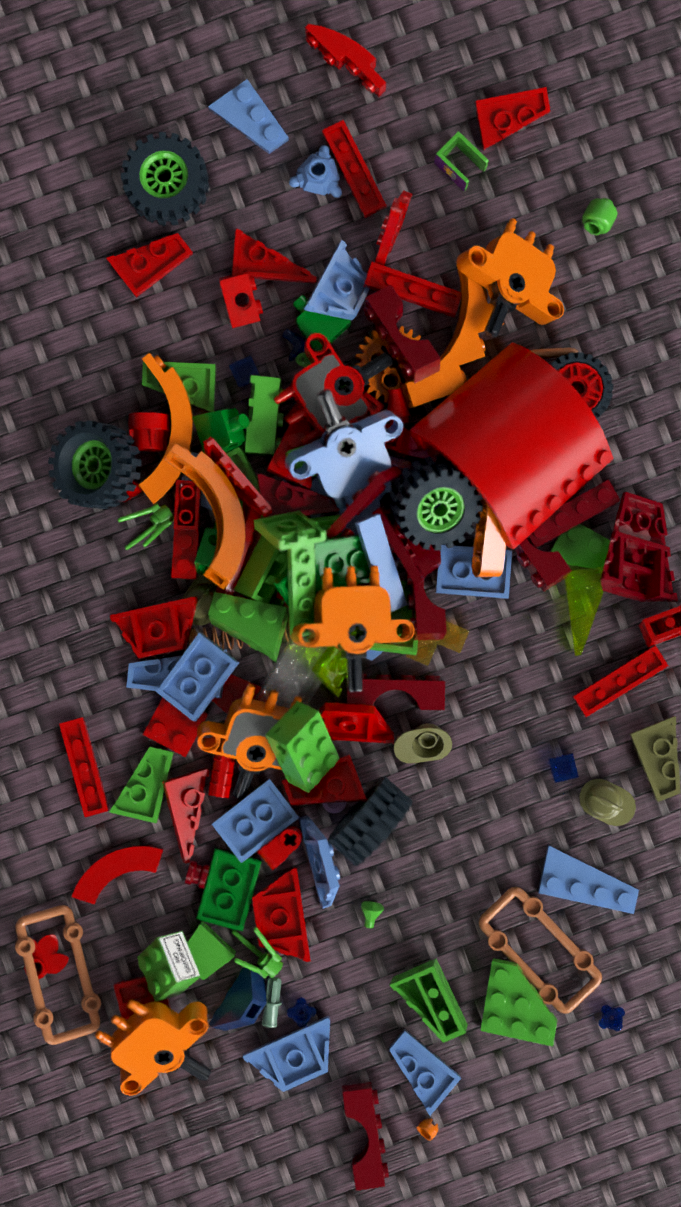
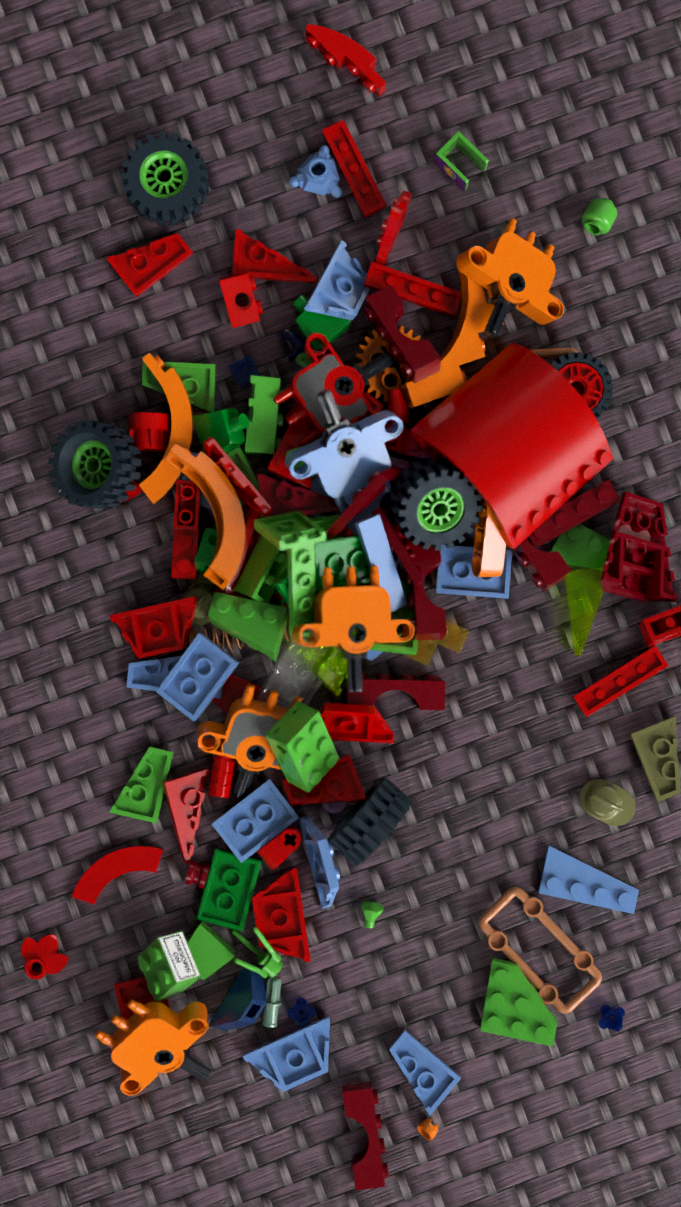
nougat bar [15,905,101,1045] -> none
red plate [59,717,109,817] -> none
bright green plant [118,503,174,550] -> none
red plate [143,697,209,757] -> none
medium blue wing [208,80,289,154] -> none
bright green wedge [390,958,468,1043] -> none
olive piece [393,723,452,763] -> none
red wing [475,87,550,150] -> none
clear blue plate [548,753,579,783] -> none

